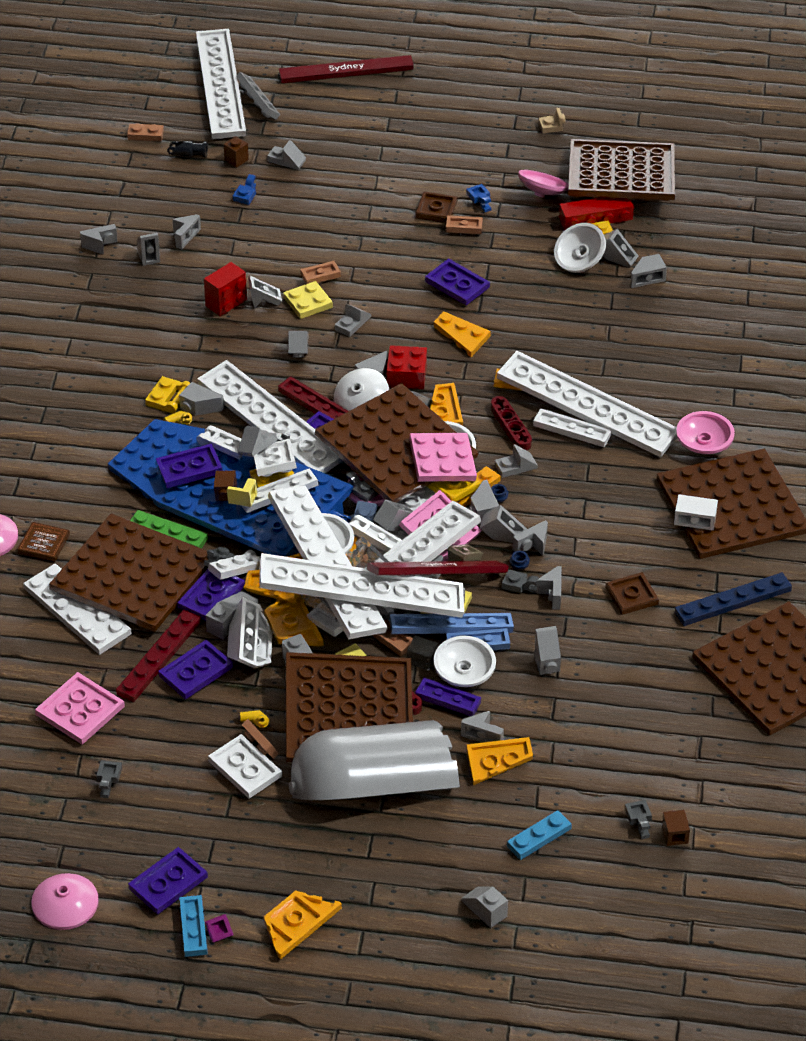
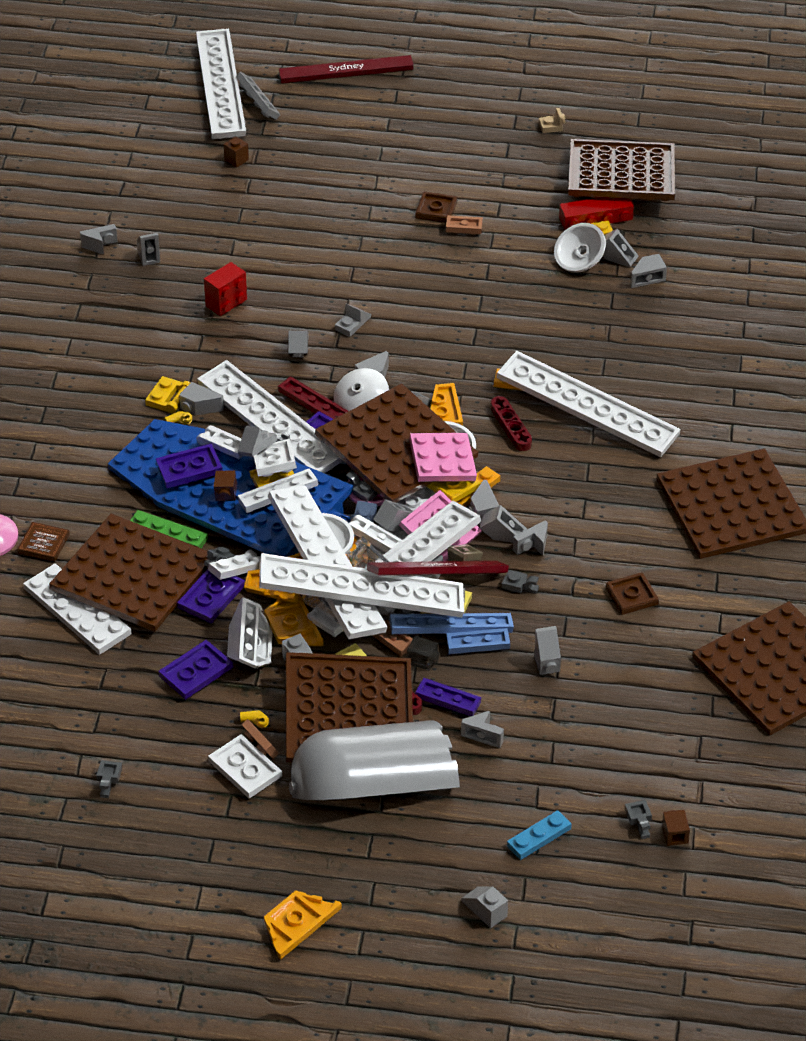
bright pink dish [31,873,98,930] -> none
bright pink plate [35,672,125,745] -> none
dark red plate [116,609,201,702] -> none
nougat plate [127,124,164,141] -> none
dark purple plate [128,847,208,915] -> none
black piece [167,141,208,157] -> none
light grey slope [172,215,201,249] -> none
dark azure plate [179,895,207,957] -> none
magenta slope [205,914,234,943] -> none
light grey slope [206,591,258,640] -> none
light yellow panel [227,478,258,507] -> none
blue plate [233,174,256,205] -> none
light grey slope [248,276,282,308] -> none
light grey slope [267,140,306,170] -> none
light yellow plate [283,281,333,319] -> none
nougat plate [300,261,341,284] -> none
red brick [387,345,427,389] -> none
dark purple plate [425,258,490,305] -> none
light orange wing [434,311,491,357] -> none
white dish [434,636,496,687] -> none
blue plate [466,184,491,212] -> none
light orange wing [466,737,533,785] -> none
dark blue plate [491,484,508,502] -> none
light grey slope [495,444,538,478] -> none
dark blue plate [510,551,530,569] -> none
bright pink dish [518,170,569,197] -> none
white plate [533,409,612,447] -> none
light grey slope [536,566,562,610] -> none
white brick [674,495,718,530] -> none
dark blue plate [674,572,792,626] -> none
bright pink dish [676,411,734,454] -> none

